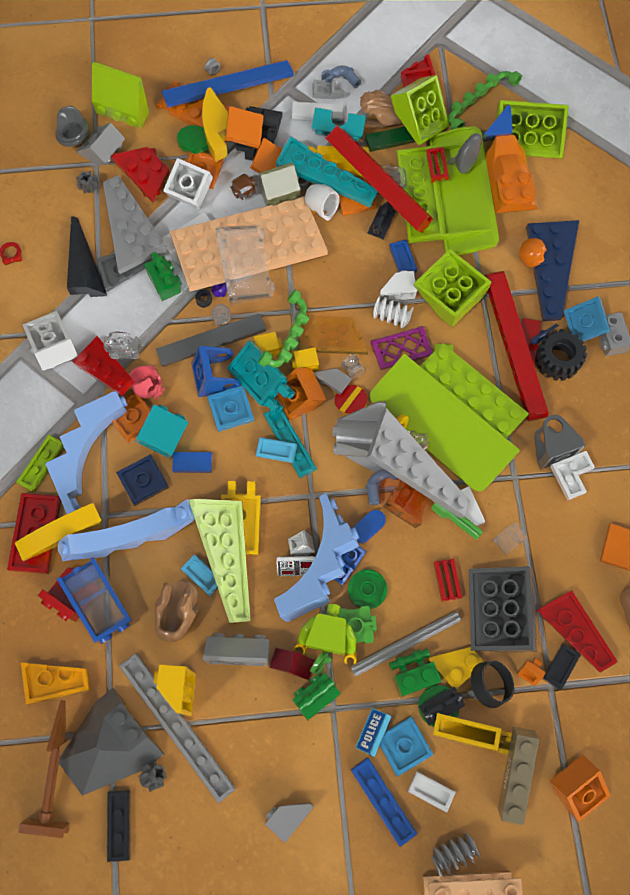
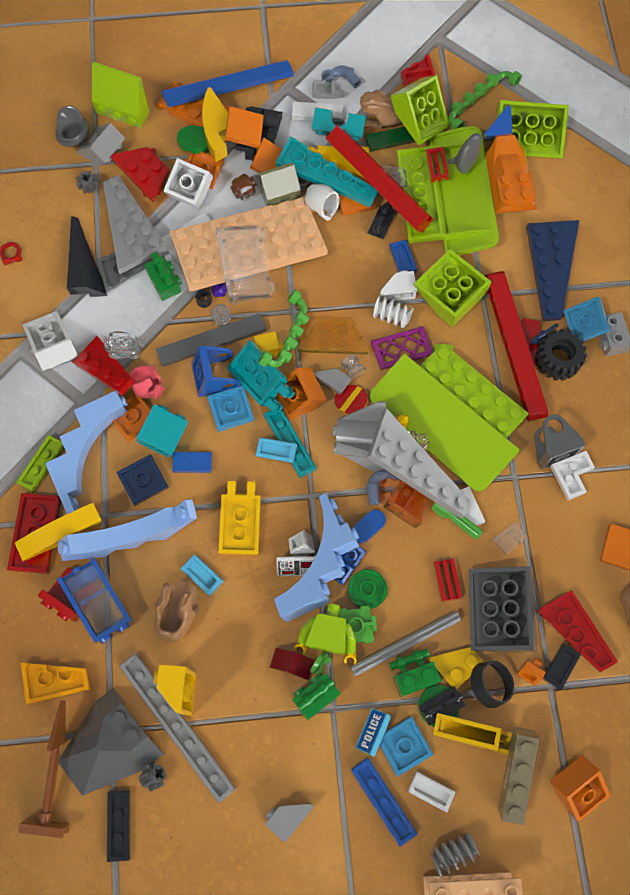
yellowish green wing [189,499,251,623] -> none
light grey slope [203,633,270,666] -> none
light grey bush [204,58,221,76] -> none
yellow brick [291,348,319,373] -> none
orange hair [519,238,547,267] -> none

